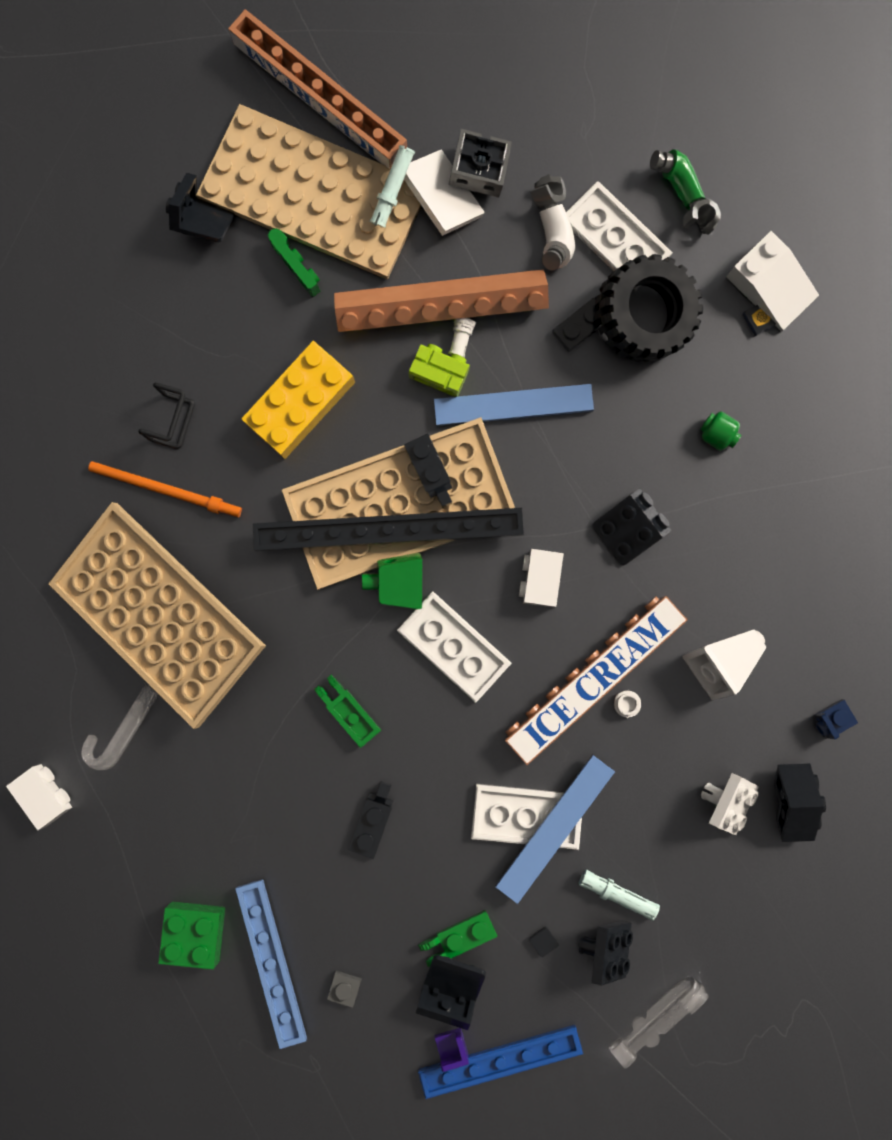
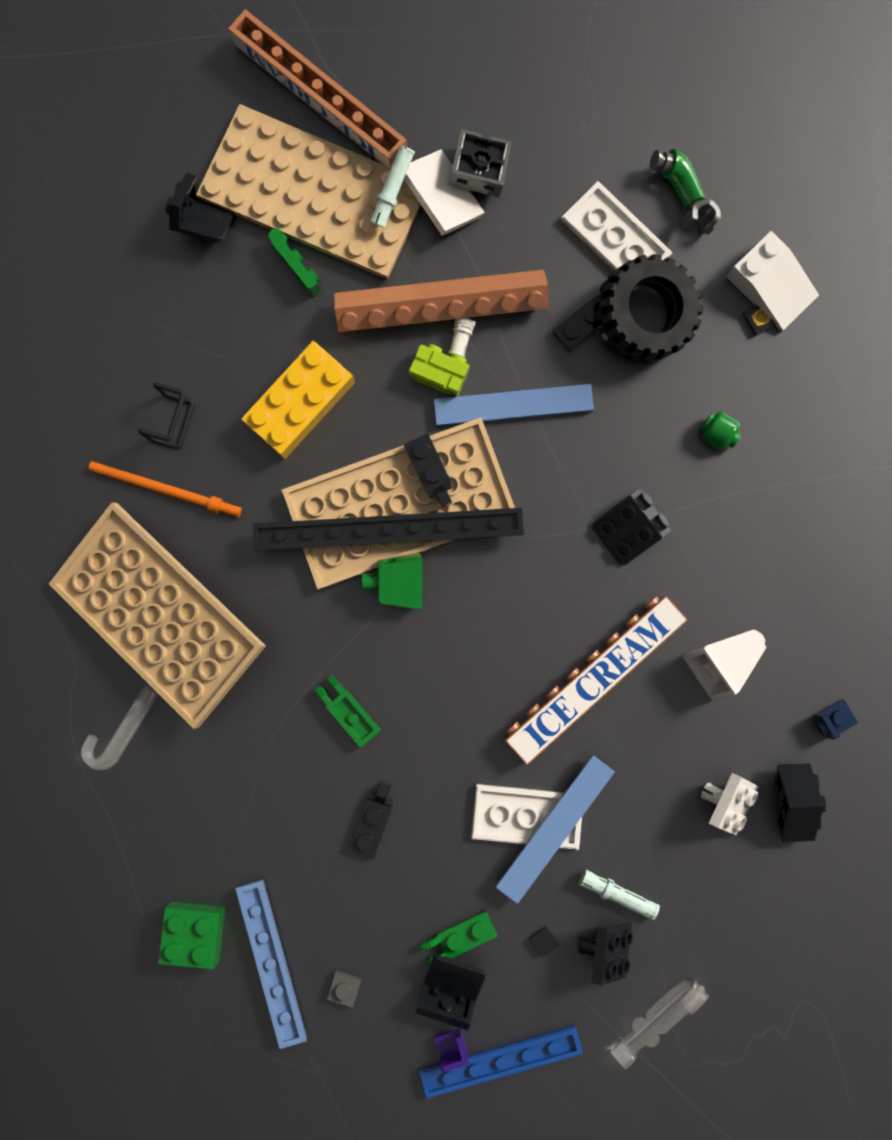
white piece [6,764,72,830] -> none
white tile [397,592,512,703] -> none
white piece [519,549,564,608] -> none
piece [530,174,575,270] -> none
white plate [614,691,641,718] -> none

